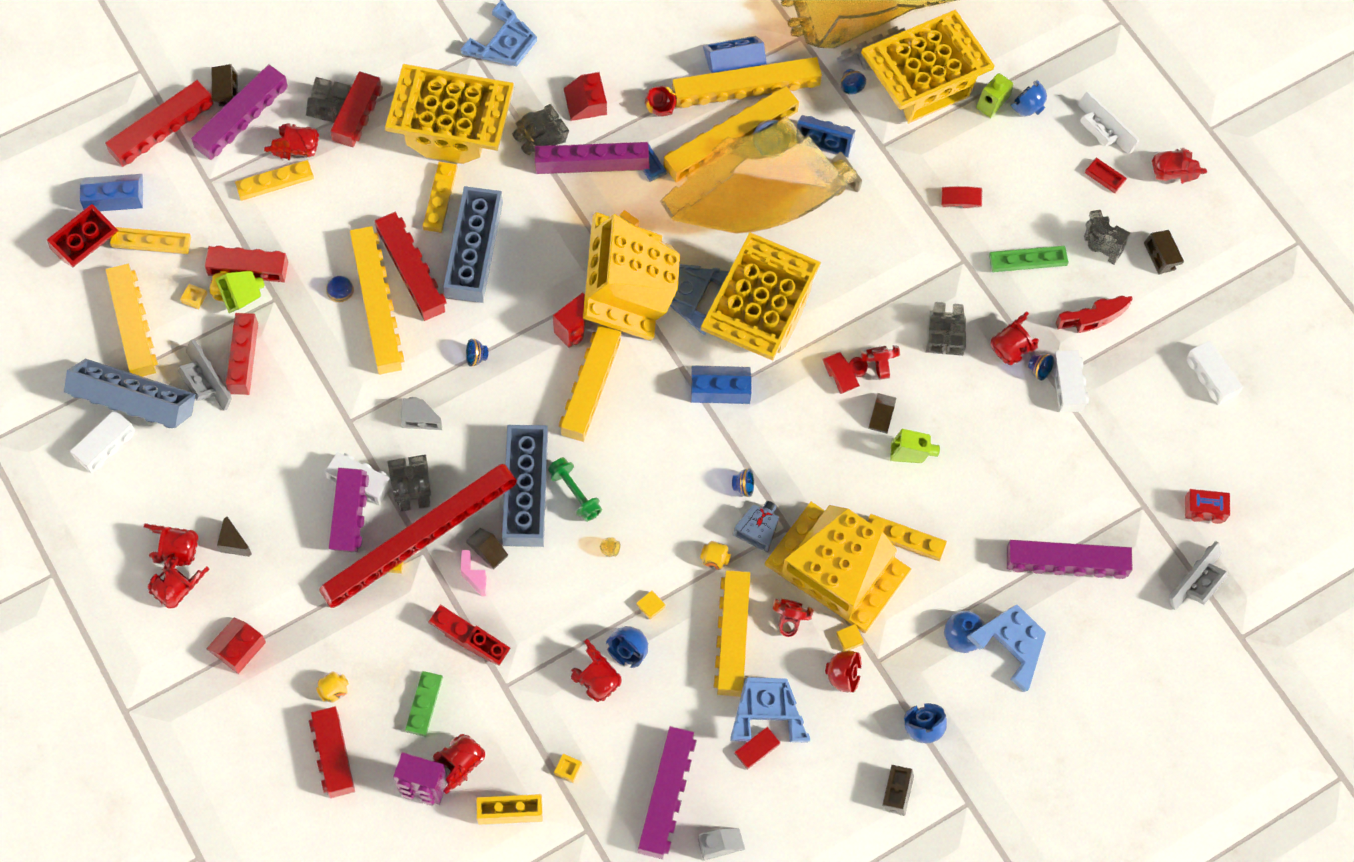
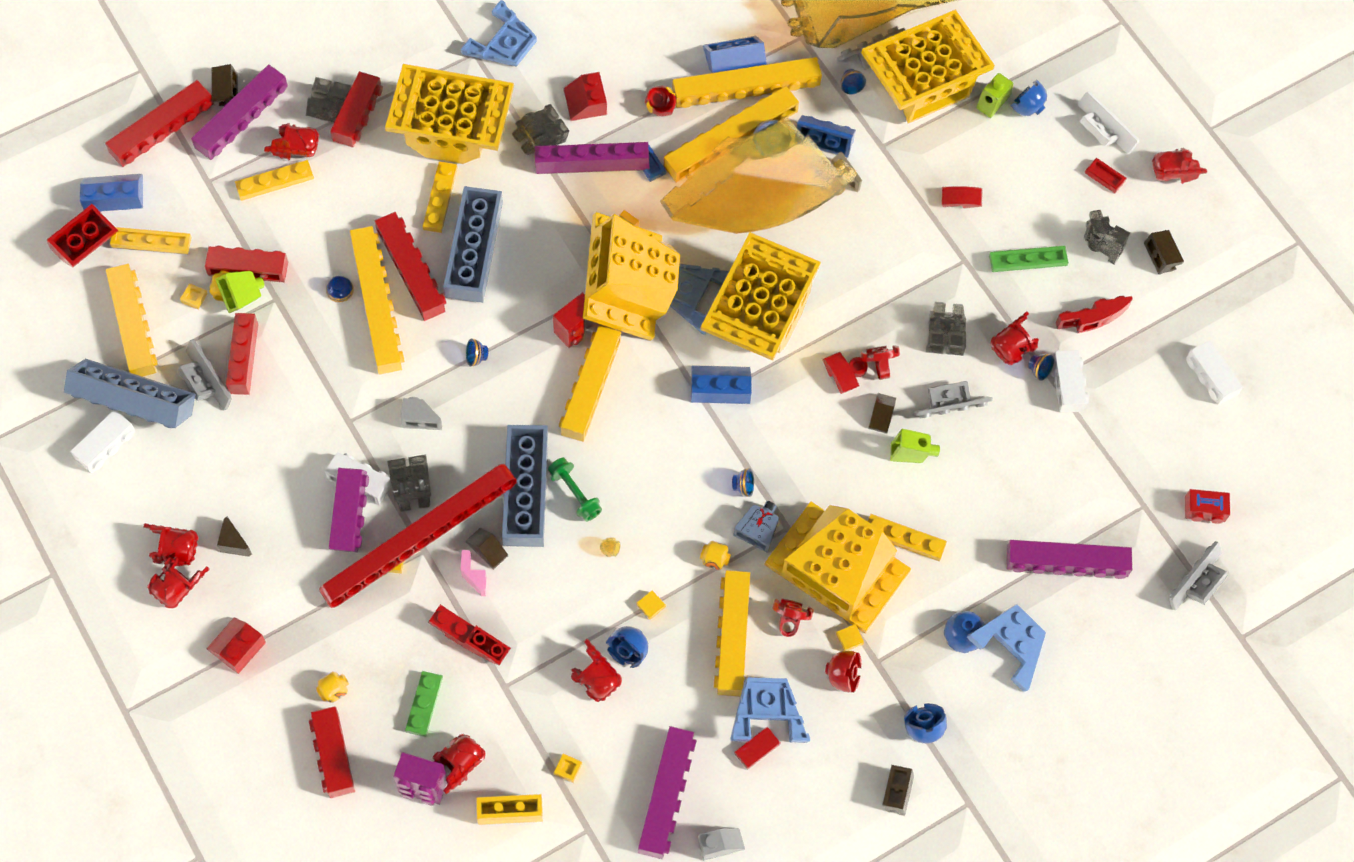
none -> light grey bracket [913,381,993,419]

